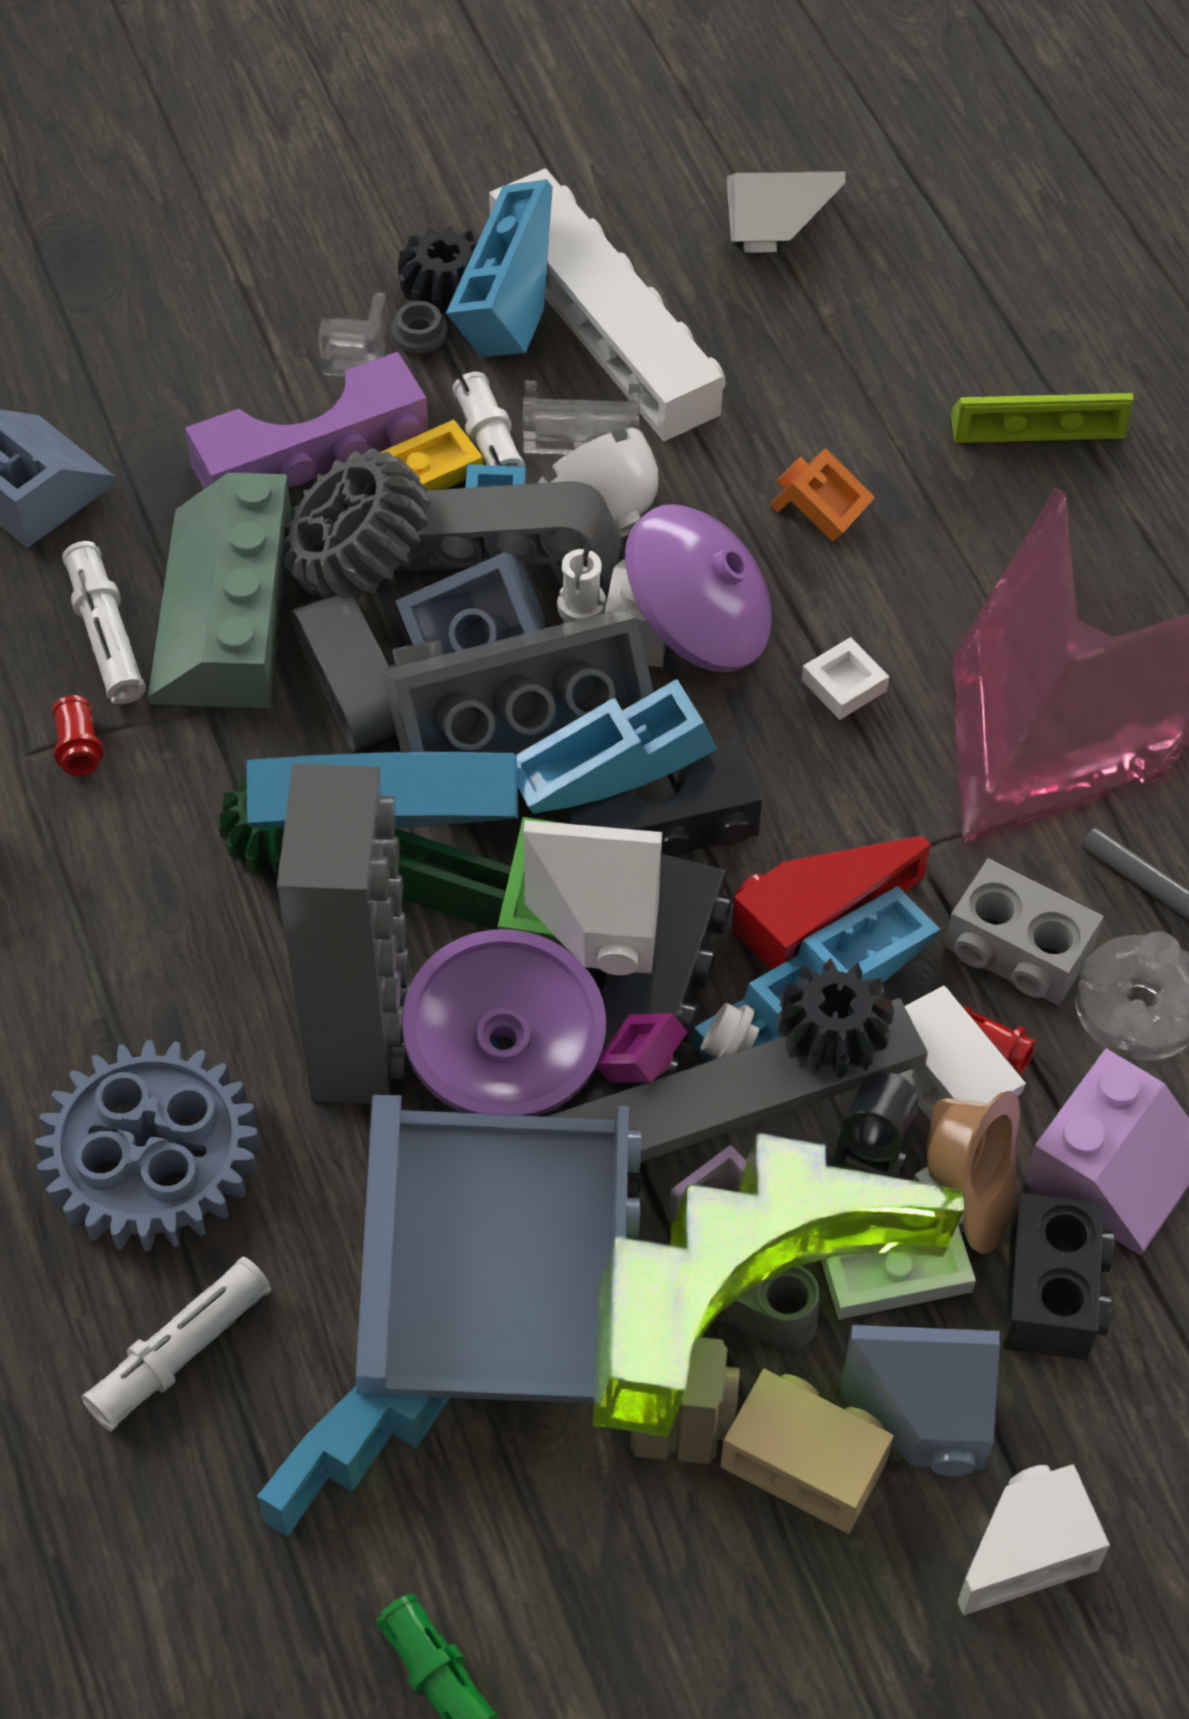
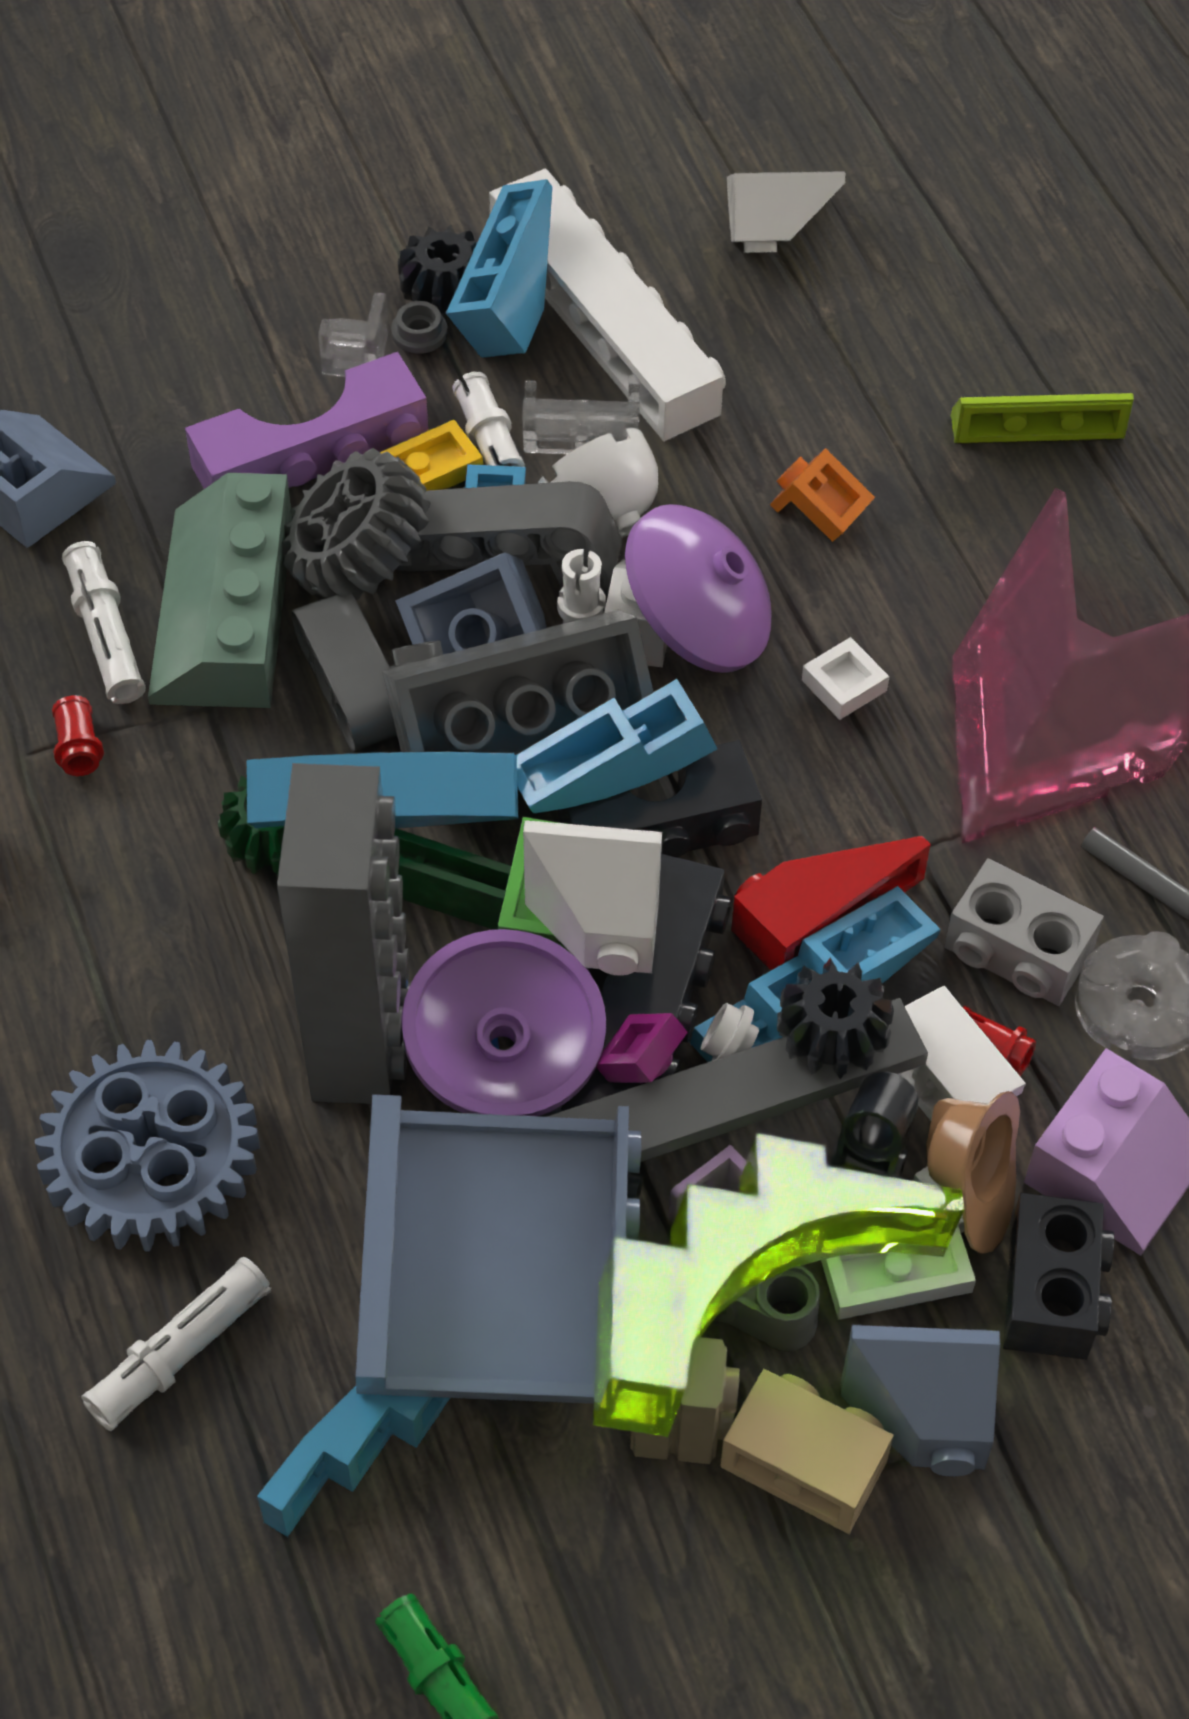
white slope [958,1464,1110,1616] -> none

